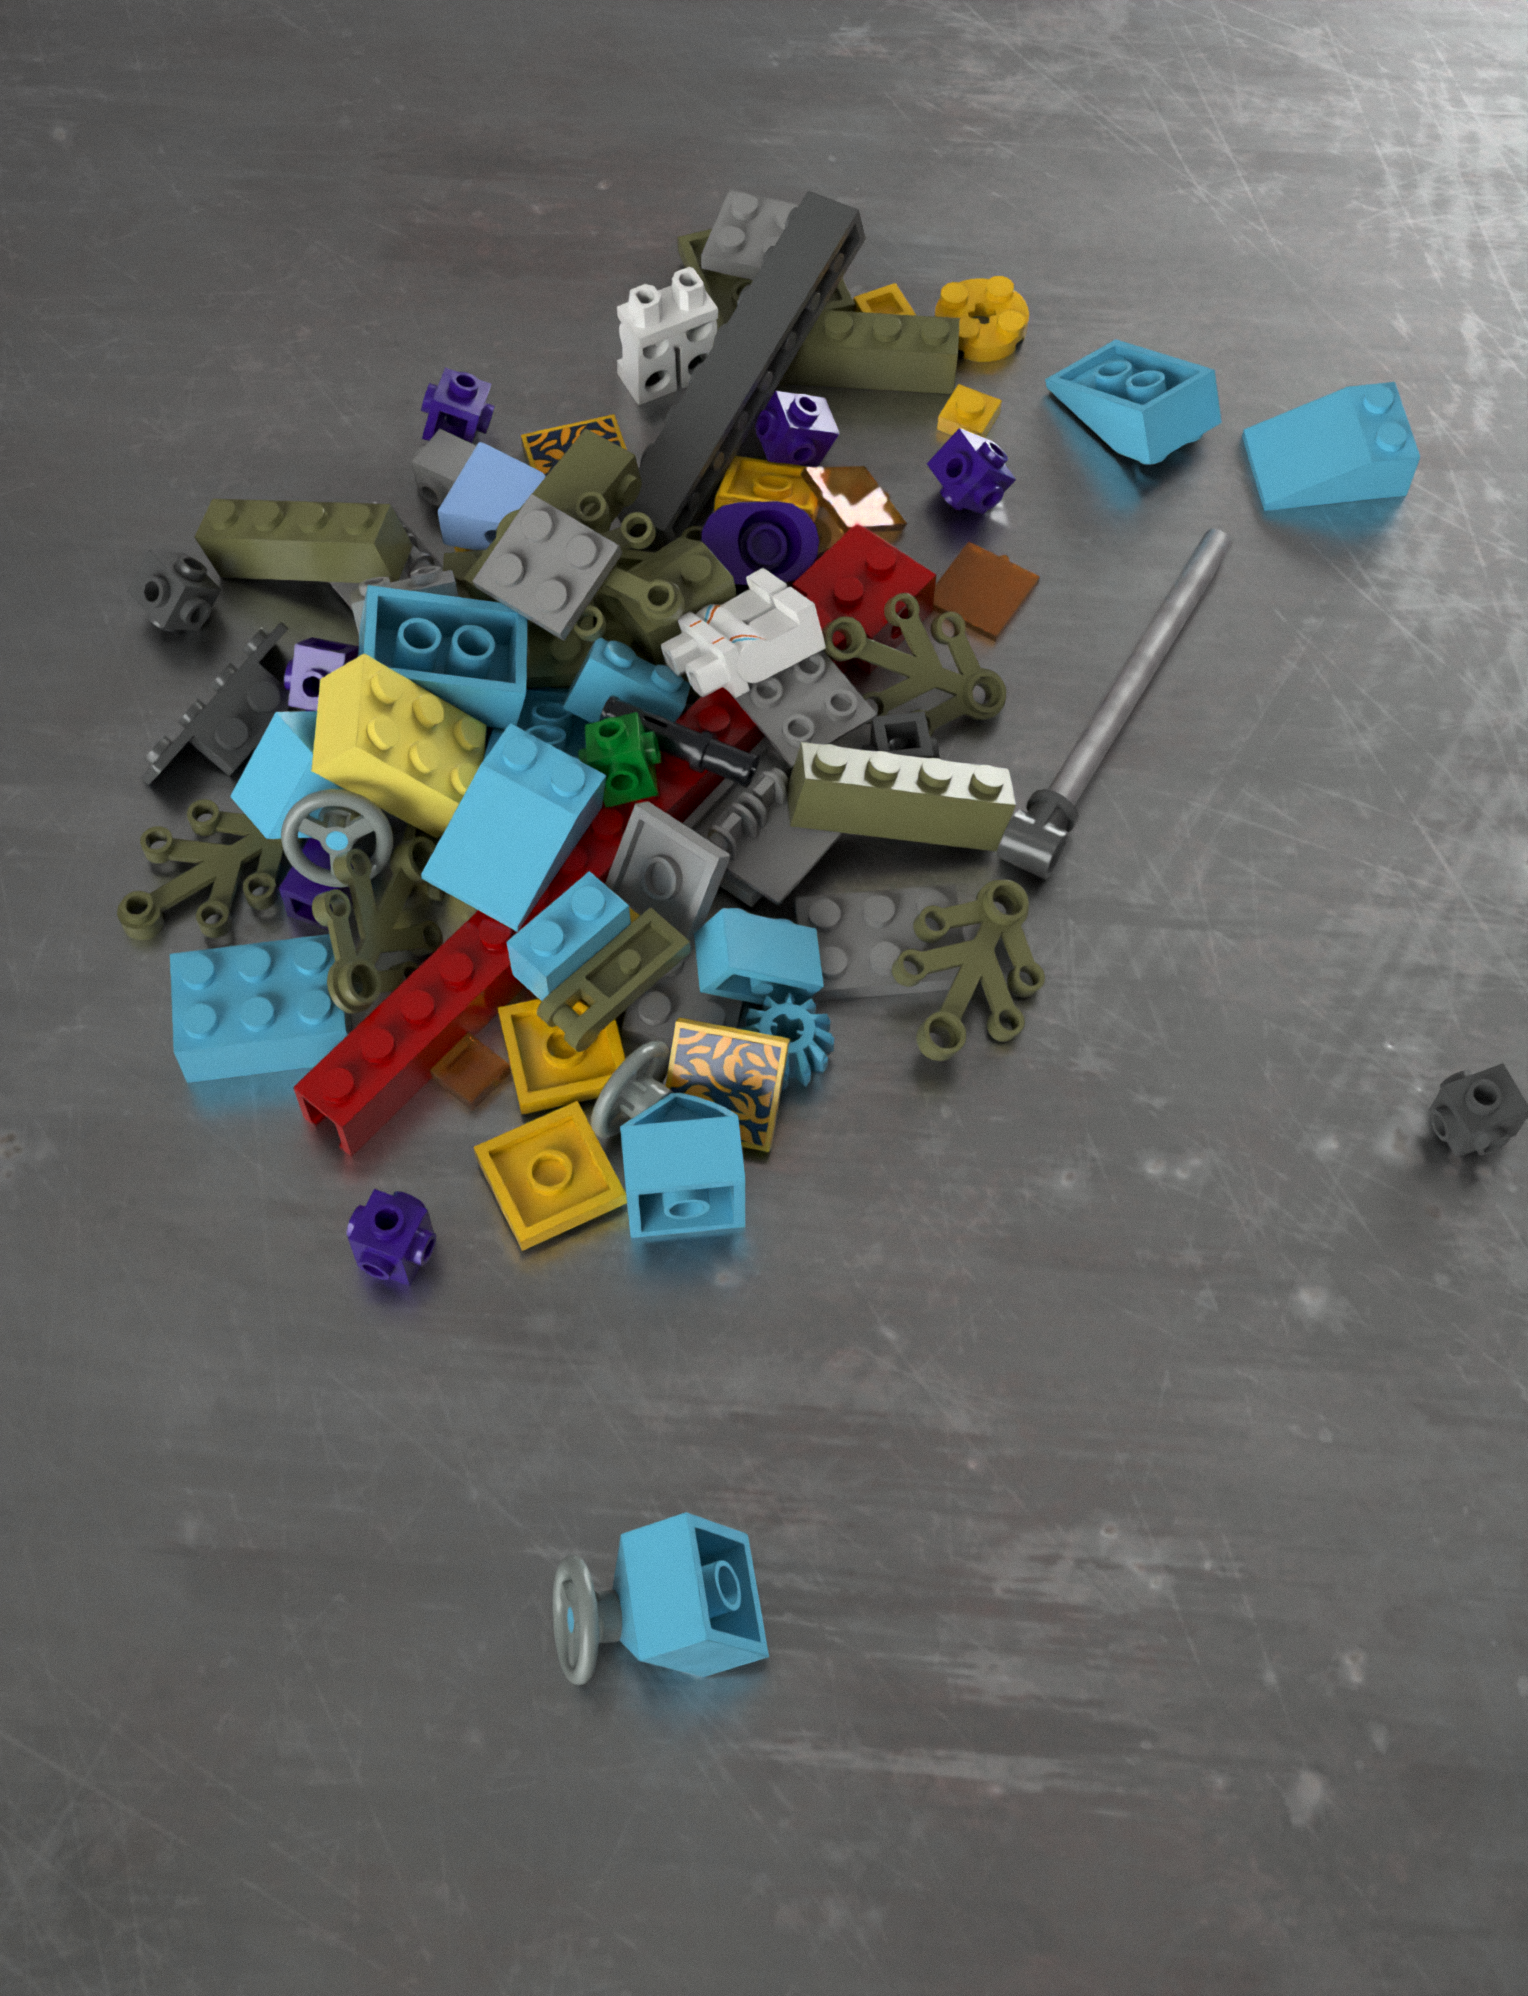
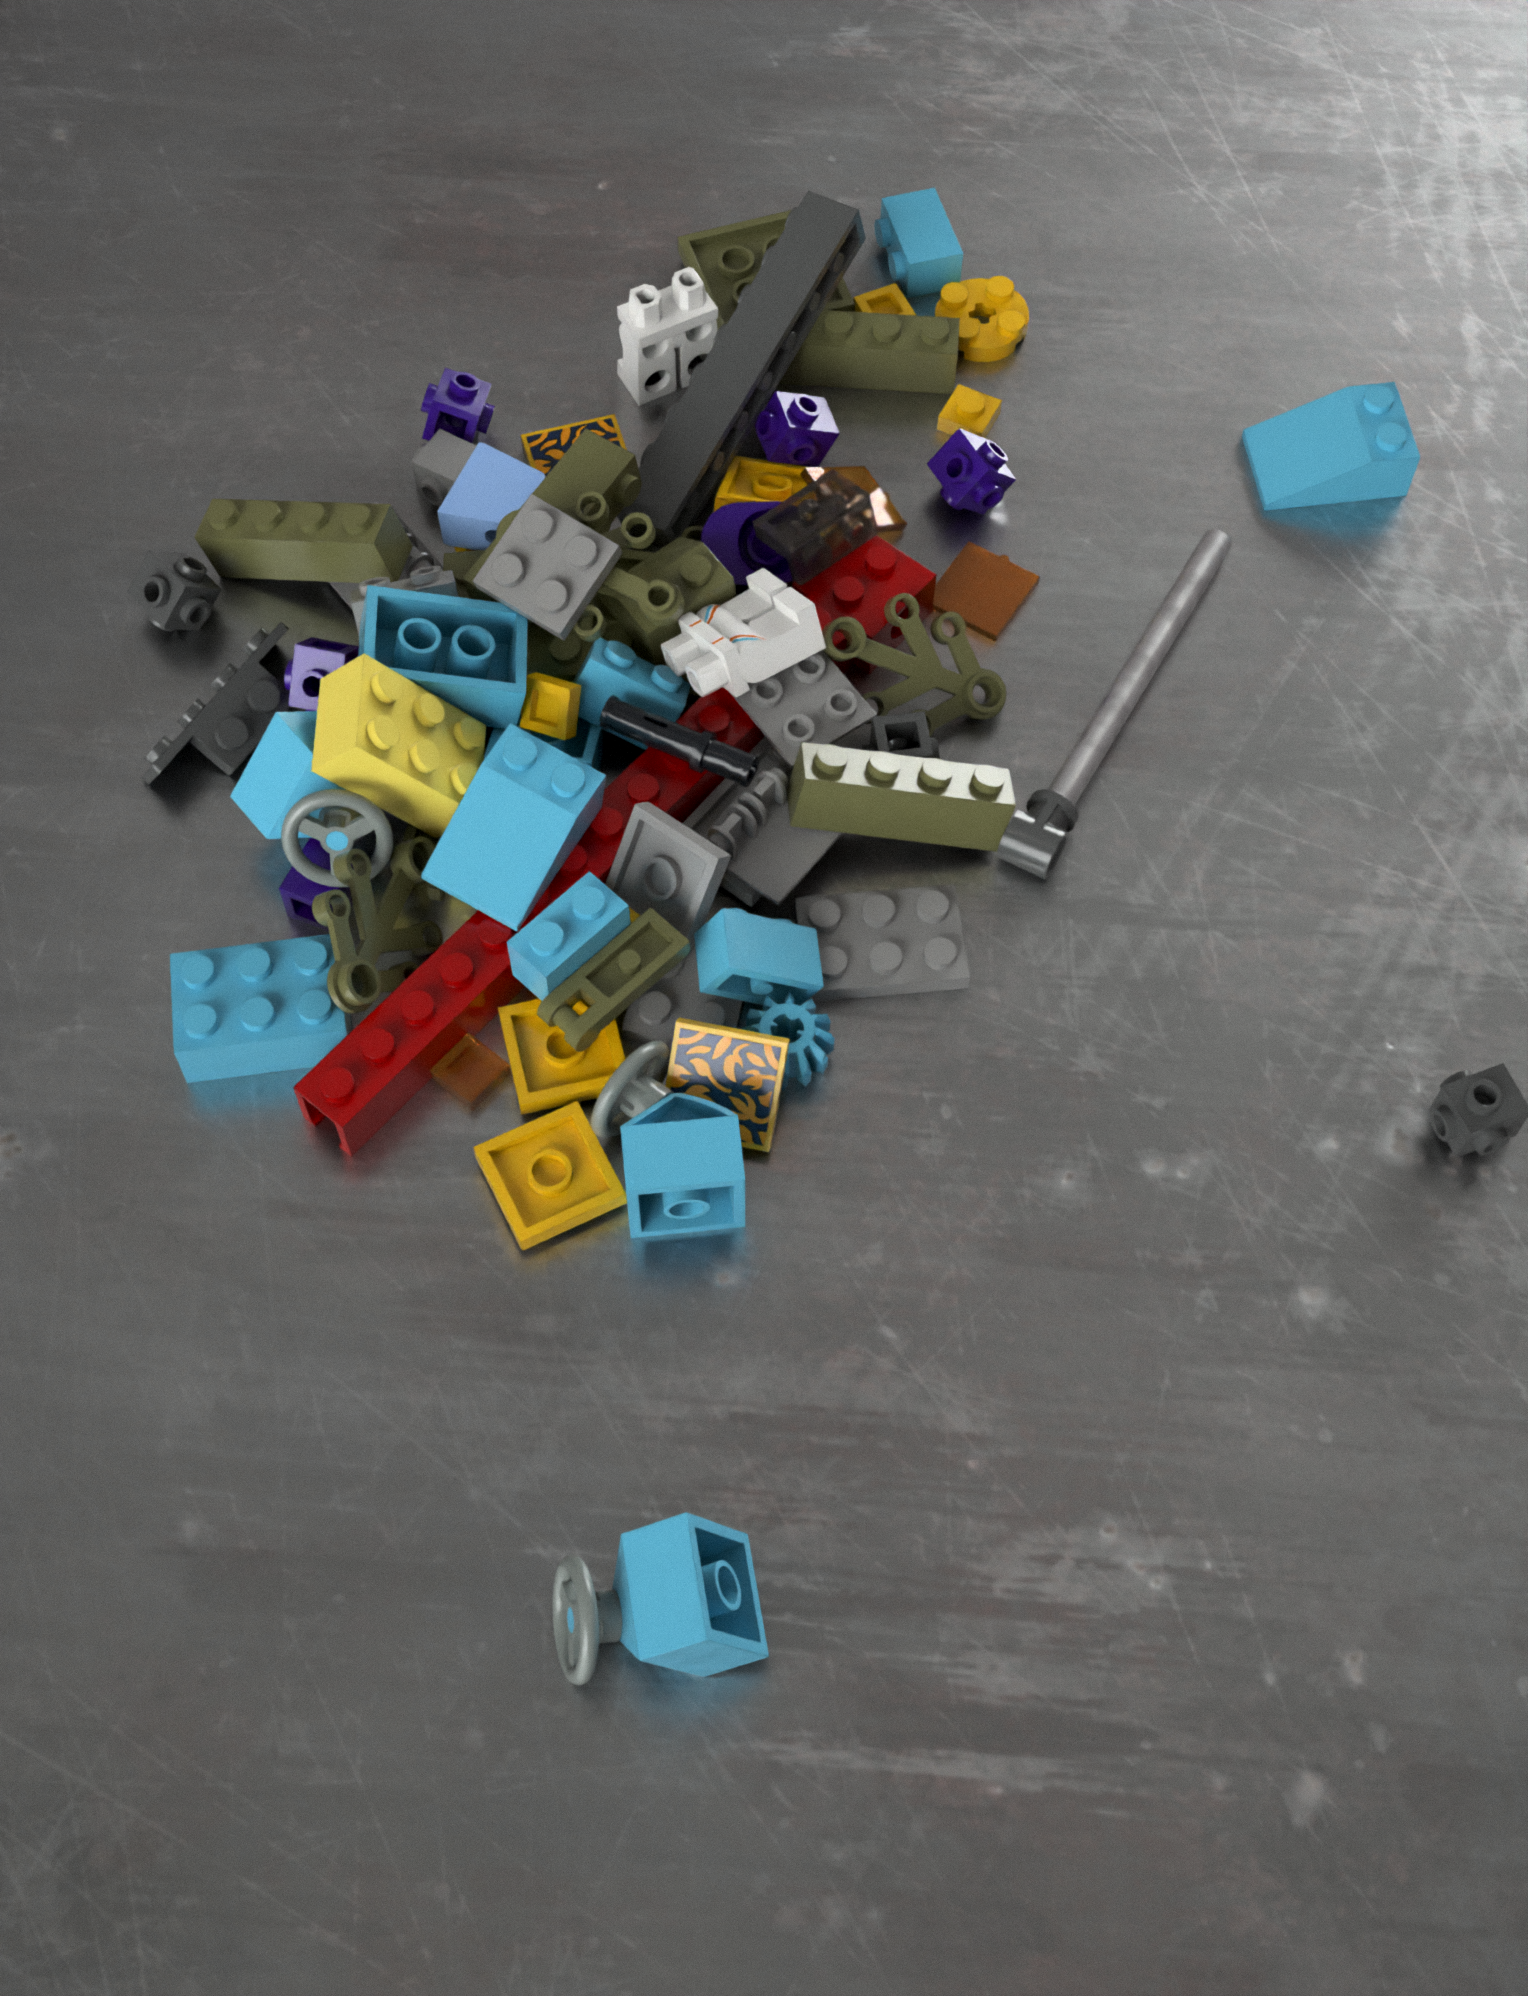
olive plant [117,799,305,940] -> none
dark purple brick [346,1189,437,1286] -> none
green brick [578,712,661,808] -> none
light grey plate [701,189,799,280] -> none
olive plant [892,880,1045,1061] -> none
medium azure slope [1045,339,1222,465] -> none
none -> yellow plate [520,672,582,741]
none -> clear smoke bracket [752,469,878,585]
none -> medium azure brick [874,188,963,298]

